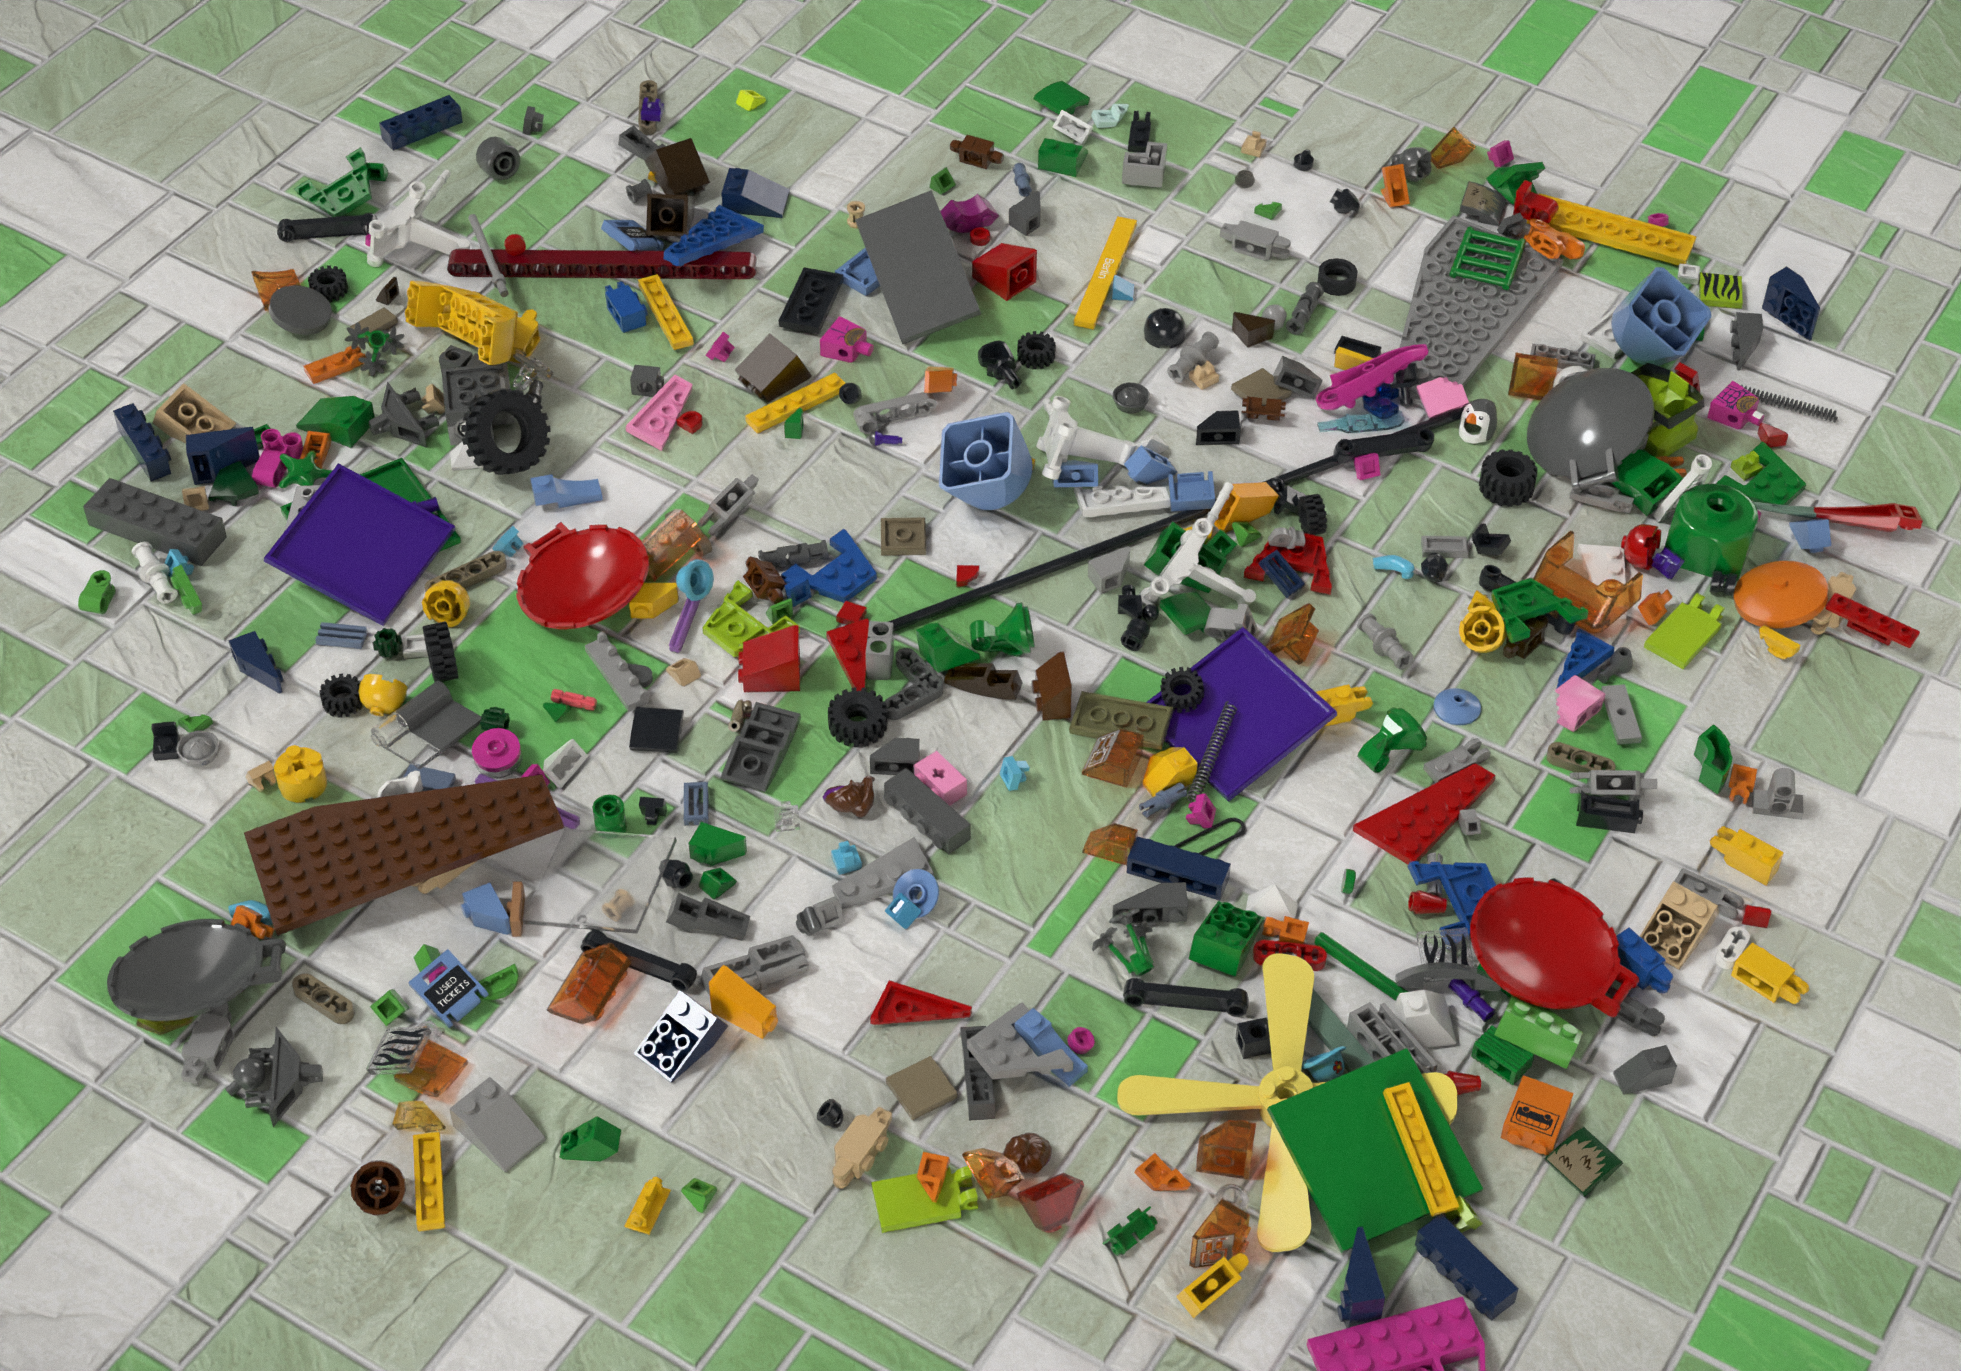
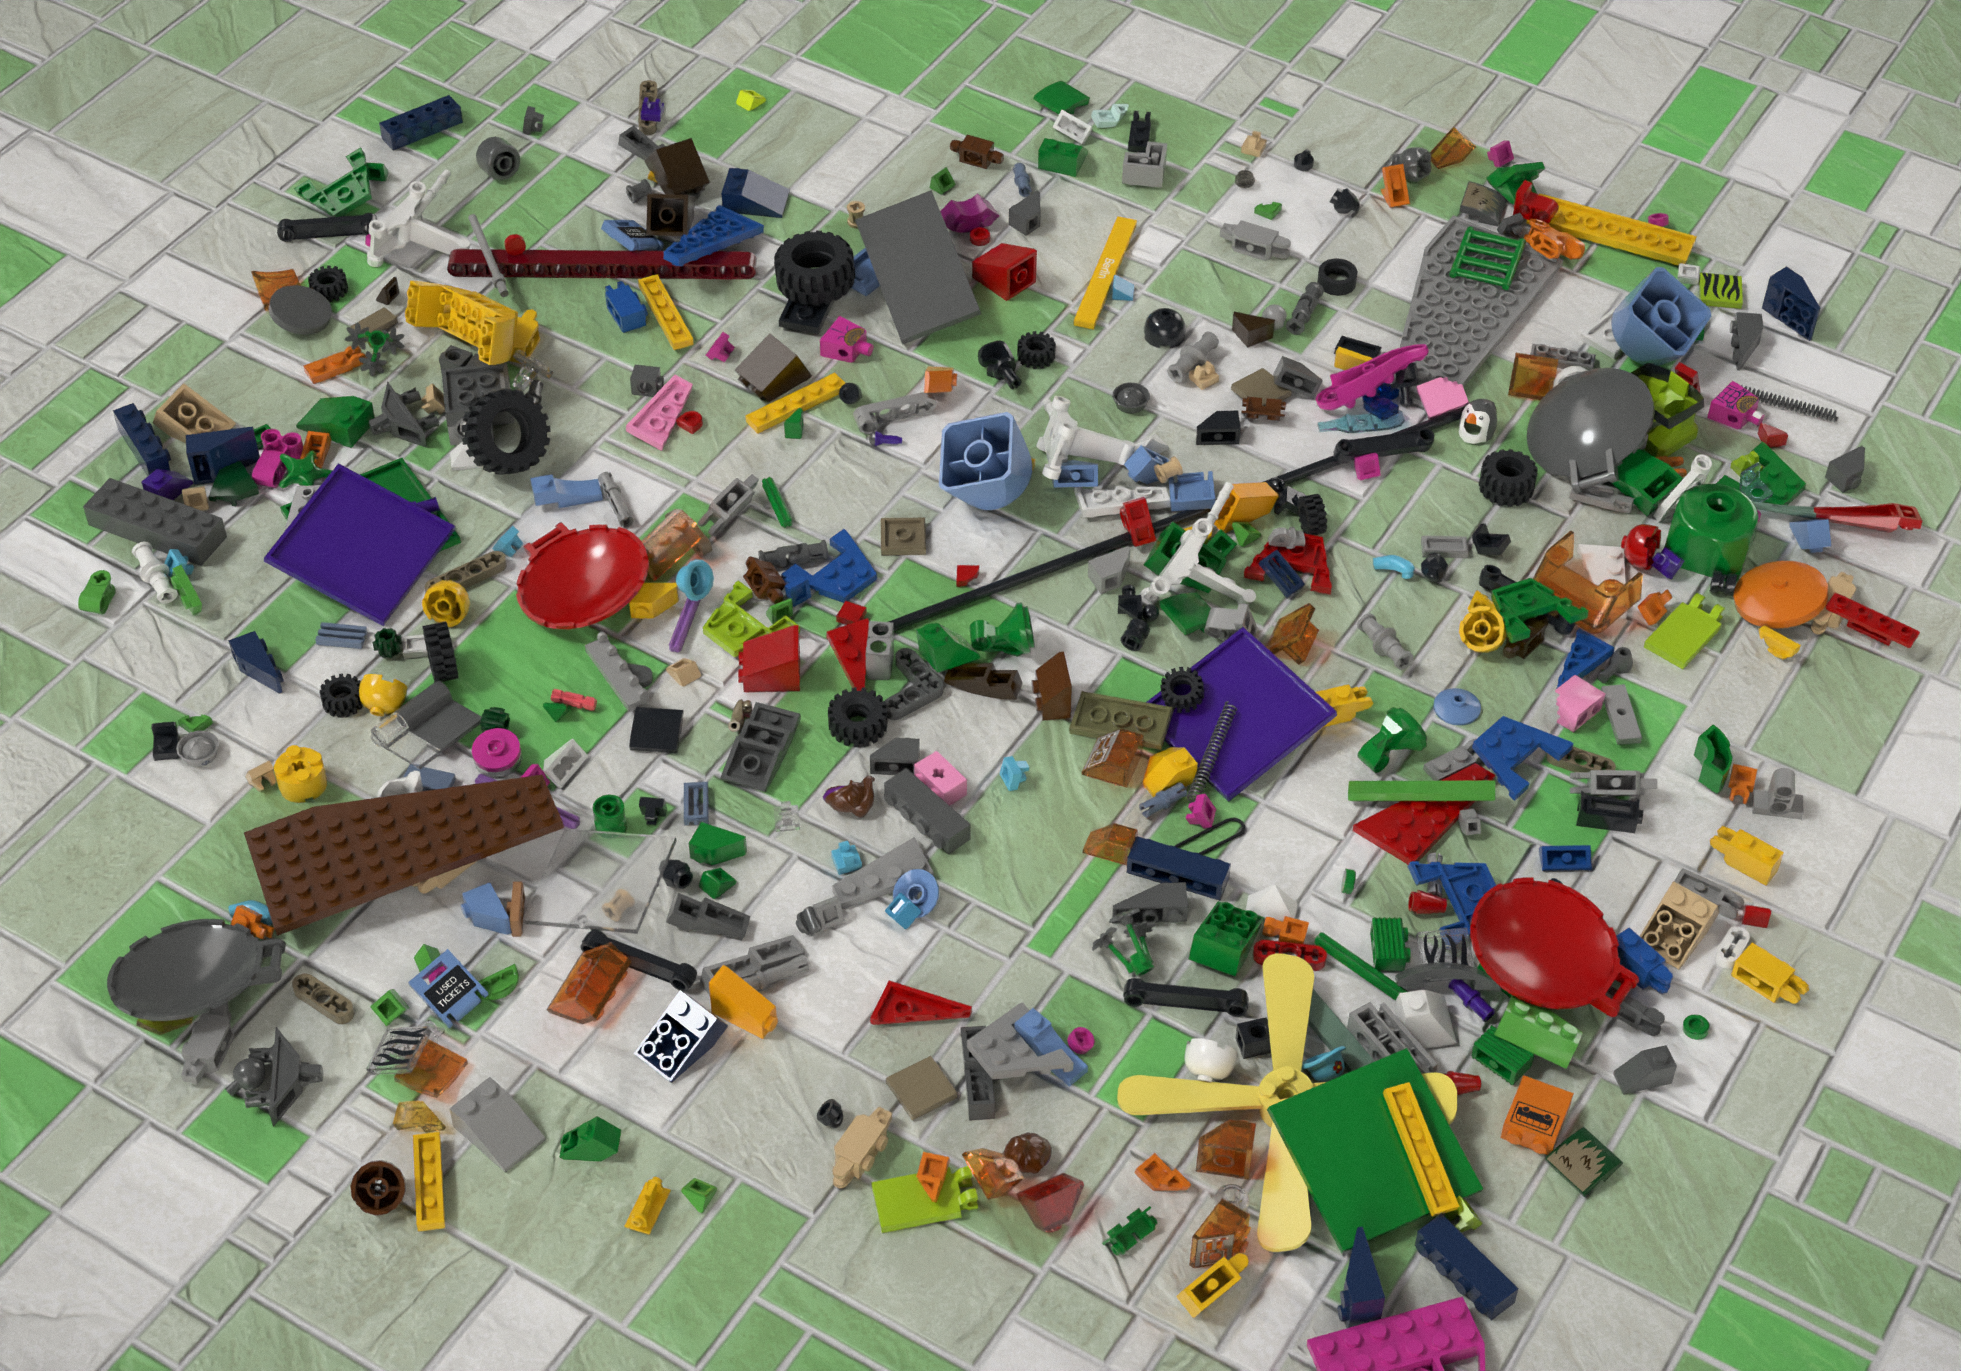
none -> dark purple slope [141,469,194,501]
none -> light grey pin [598,472,633,527]
none -> green axle [762,477,793,528]
none -> black tyre [774,230,855,306]
none -> red tile [1120,497,1156,547]
none -> tan bush [1154,456,1183,483]
none -> white cylinder [1184,1038,1238,1083]
none -> bright green tile [1348,781,1496,801]
none -> green brick [1370,917,1411,971]
none -> blue wing [1472,716,1574,801]
none -> blue slope [1539,845,1592,871]
none -> green tile [1683,1015,1709,1040]
none -> clear light blue bracket [1739,462,1773,503]
none -> dark grey slope [1825,446,1865,493]

